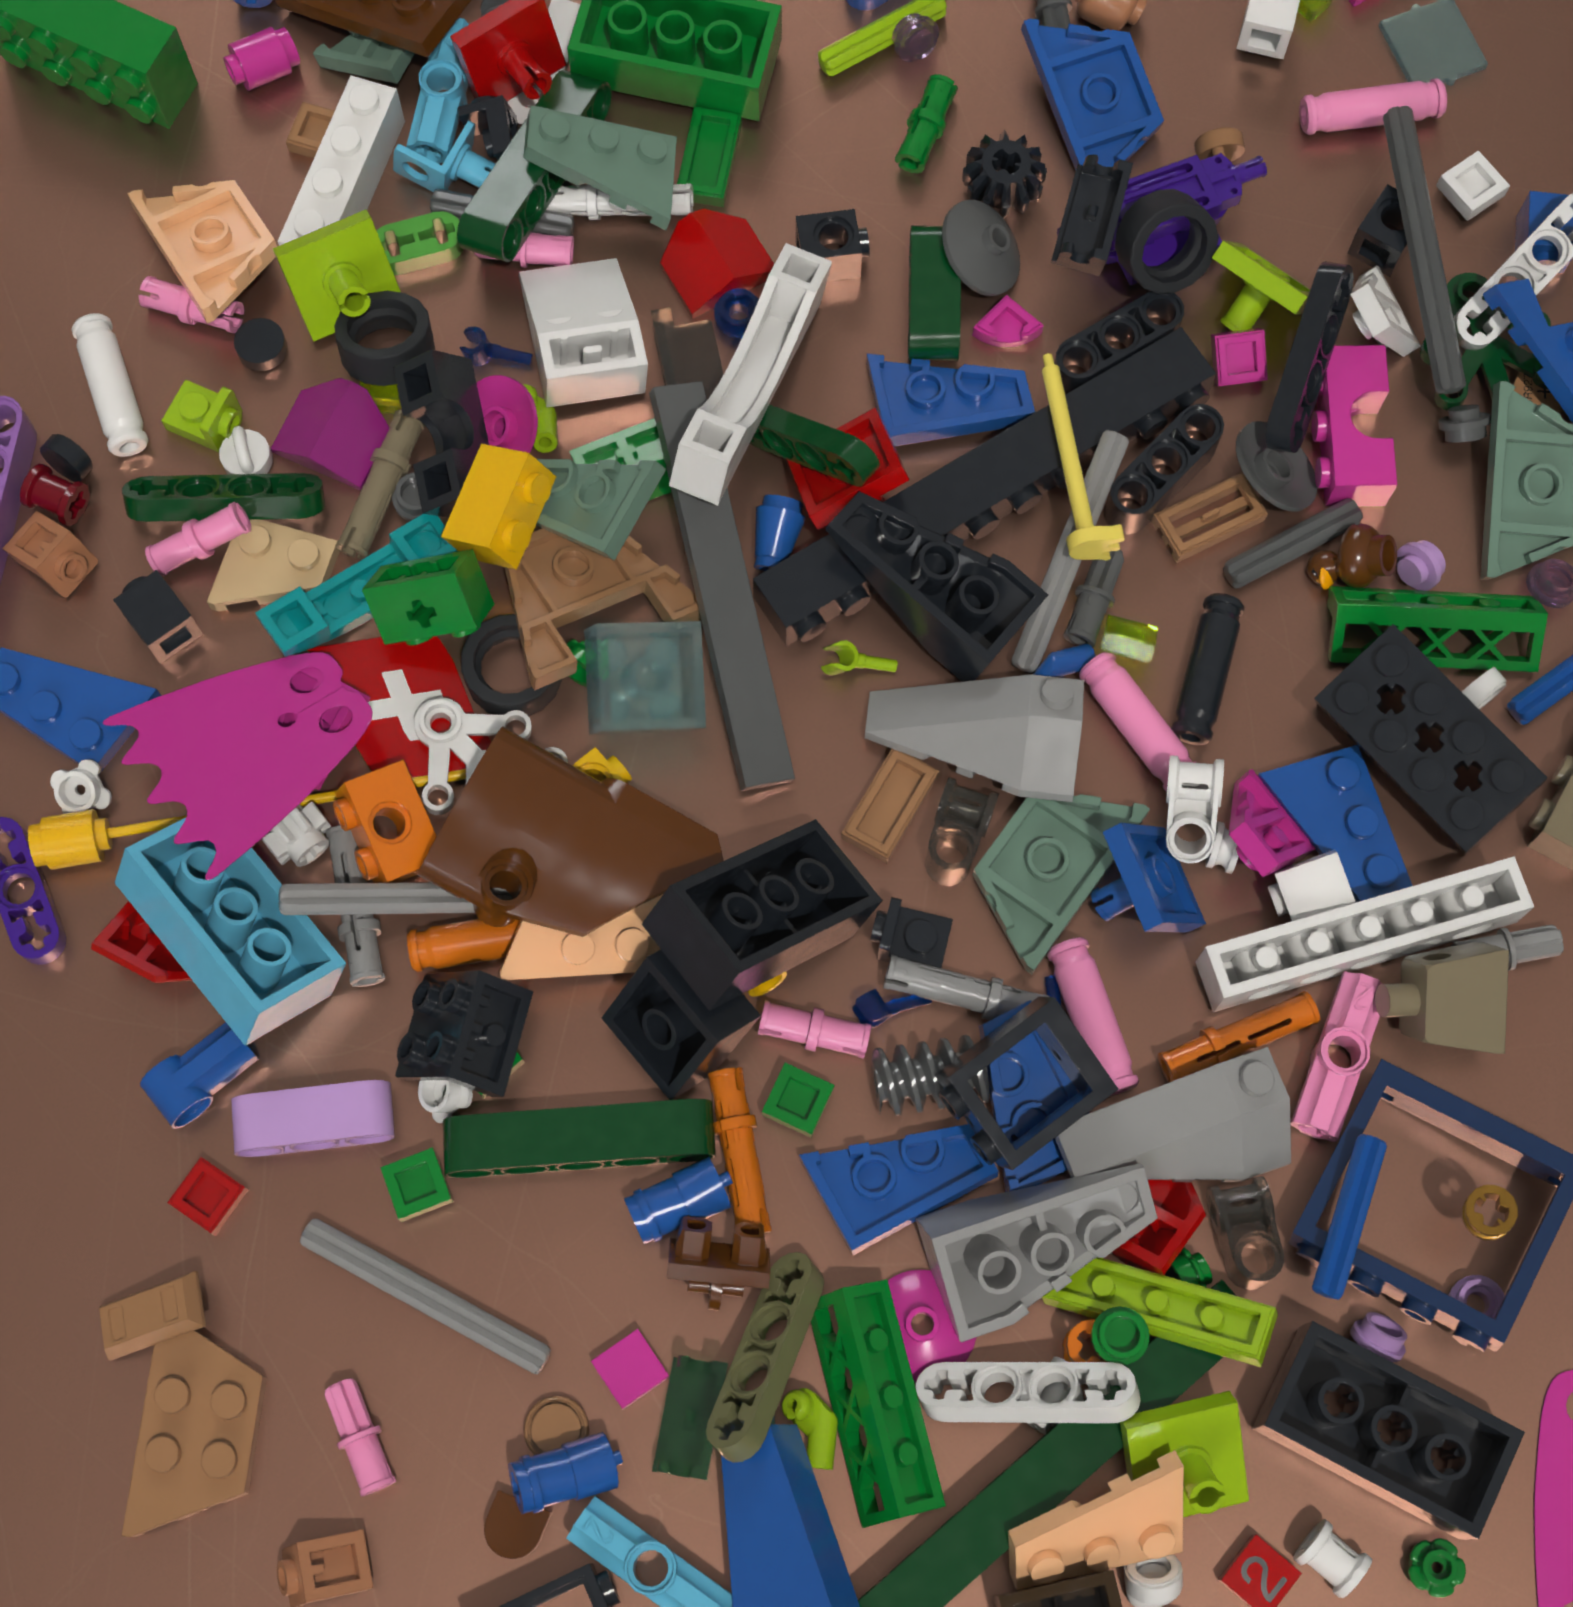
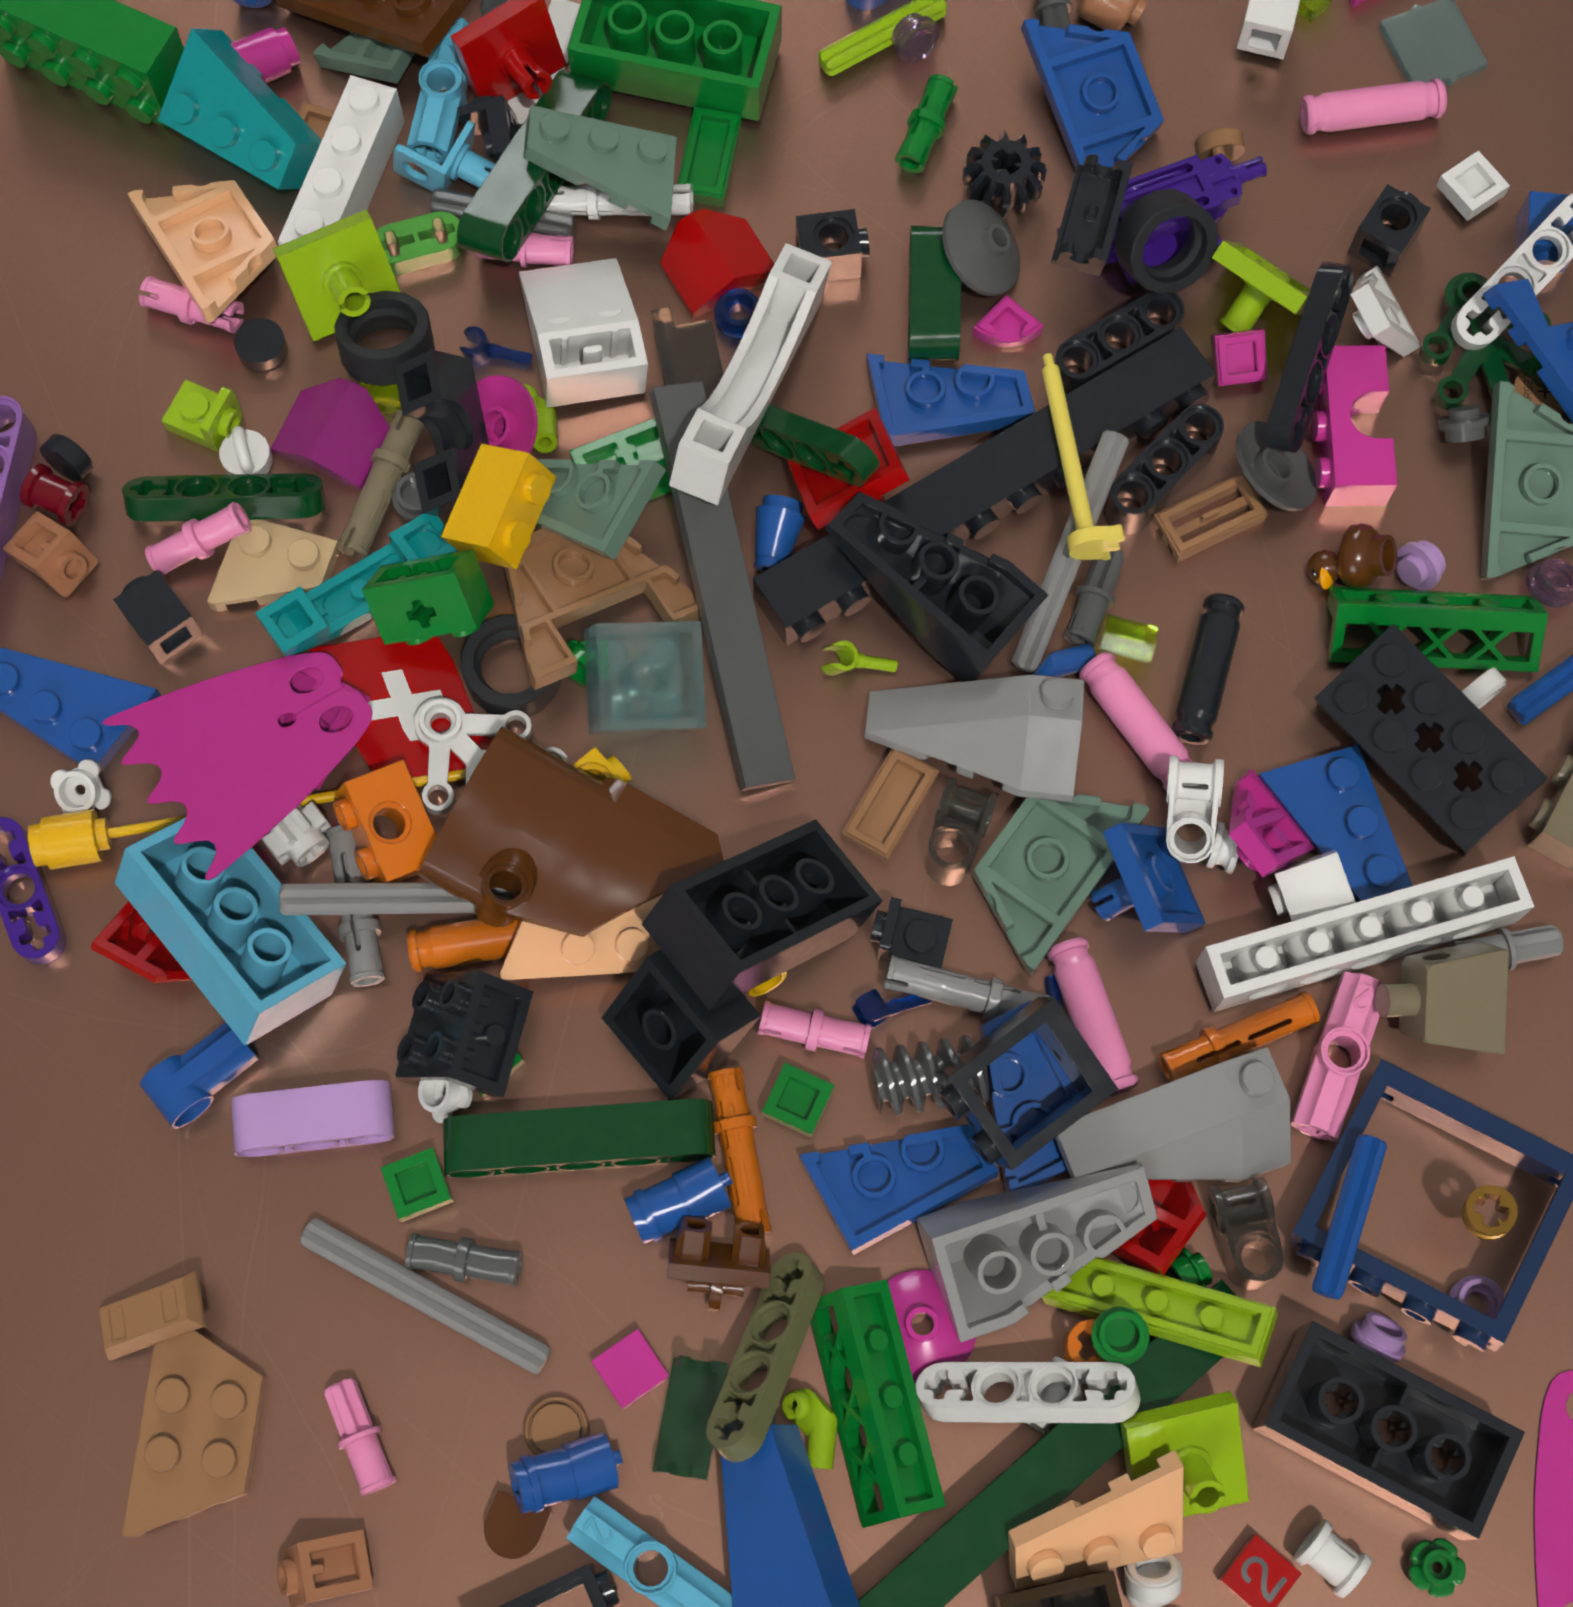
white axle [71,313,149,457] -> none
red tile [167,1157,249,1236] -> none
dark grey axle [1223,498,1363,588] -> none
dark grey axle [1383,106,1466,394] -> none
none -> teal wedge [158,28,322,189]
none -> dark grey pin [405,1233,524,1287]

